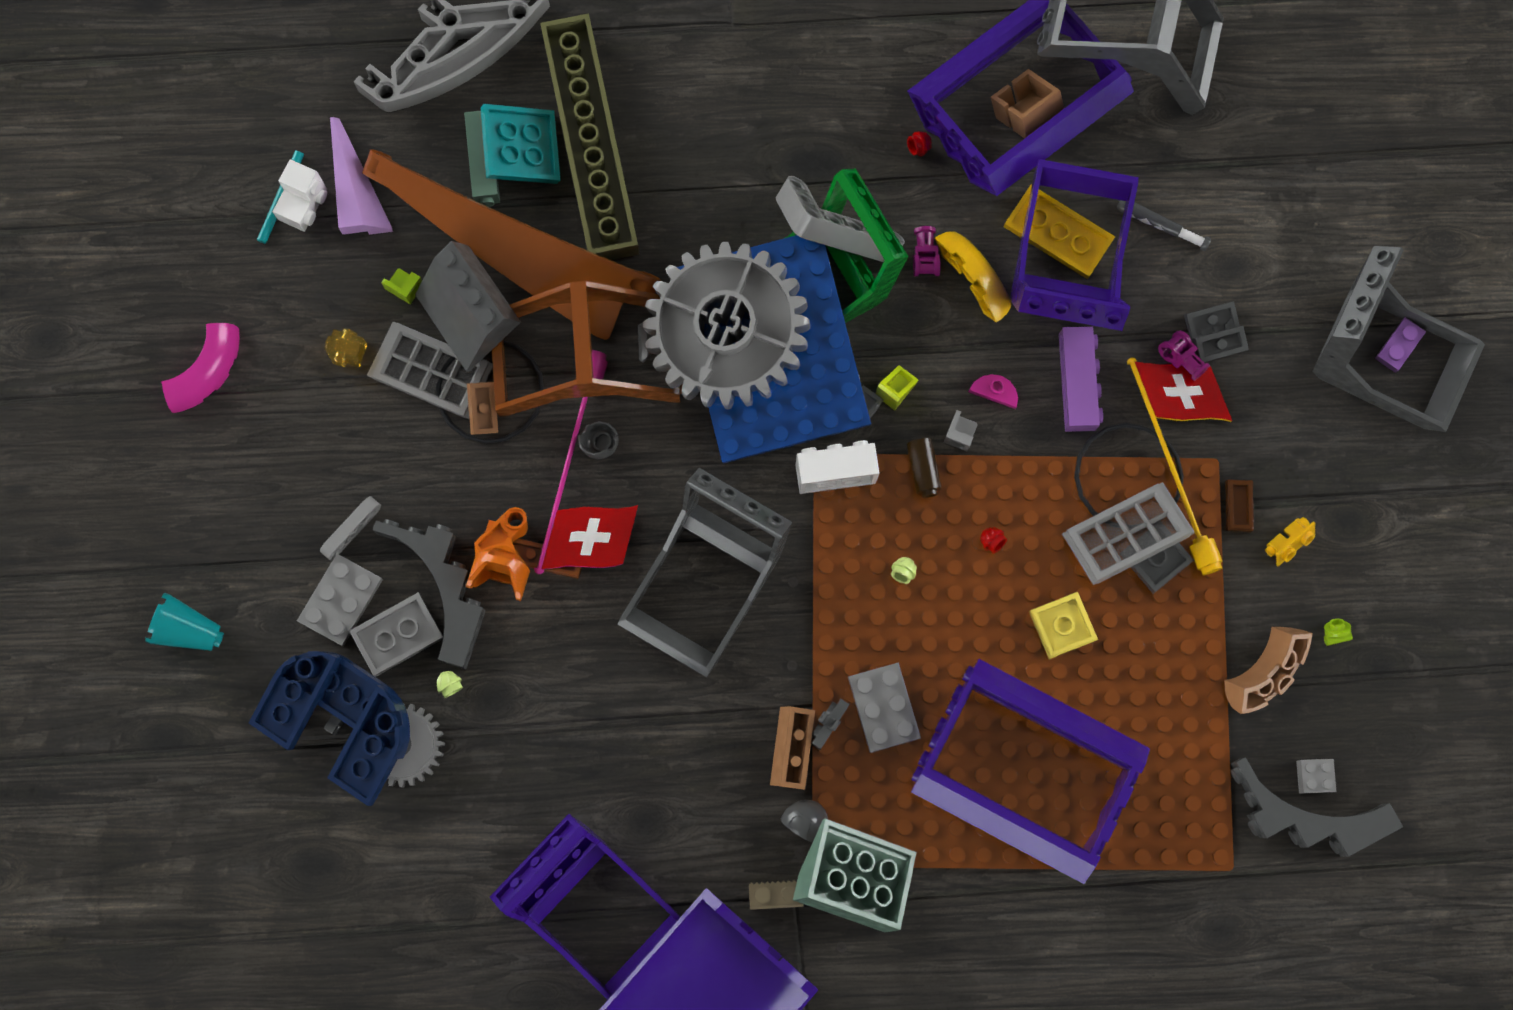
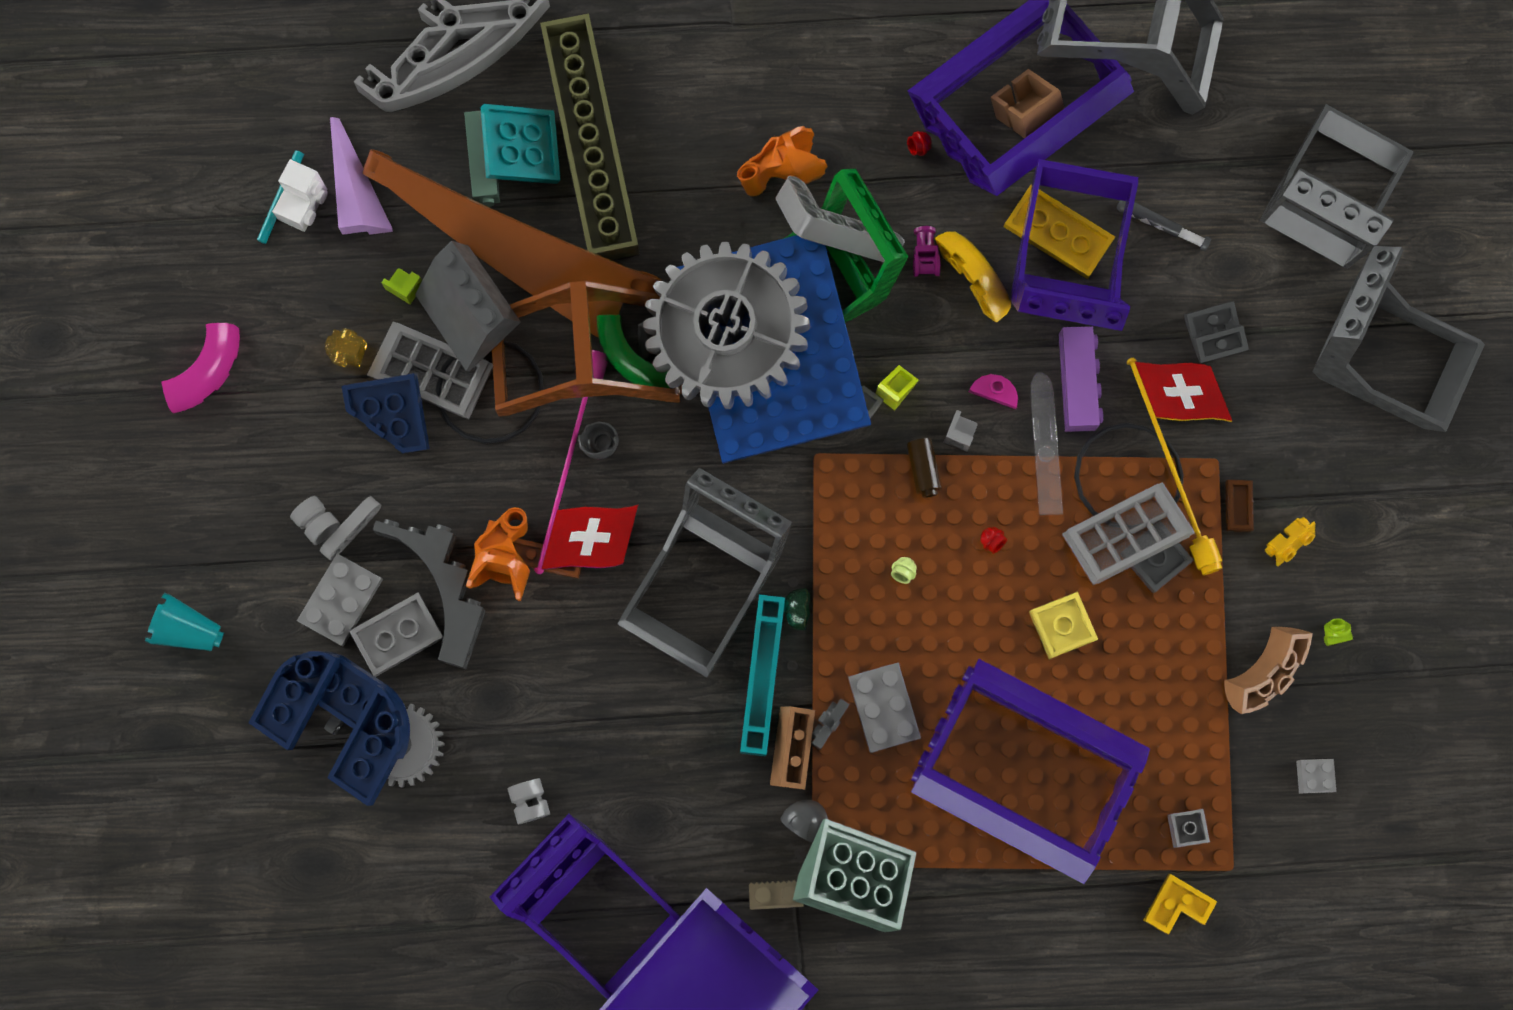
yellowish green plate [437,671,463,698] -> none
medium nougat plate [467,382,498,435] -> none
white brick [795,440,879,494] -> none
magenta connector [1158,330,1210,381] -> none
dark grey arch [1230,757,1403,857] -> none
medium lavender plate [1375,317,1426,373] -> none
none -> light grey wheel [290,496,340,545]
none -> dark blue plate [342,373,430,453]
none -> light grey wheel [507,778,550,825]
none -> green brick [596,315,670,389]
none -> orange piece [737,126,828,196]
none -> teal arch [740,595,785,757]
none -> clear green helmet [784,587,810,630]
none -> clear piece [1031,372,1063,515]
none -> yellow plate [1143,874,1217,934]
none -> light grey piece [1167,809,1210,848]
none -> window [1260,104,1414,269]

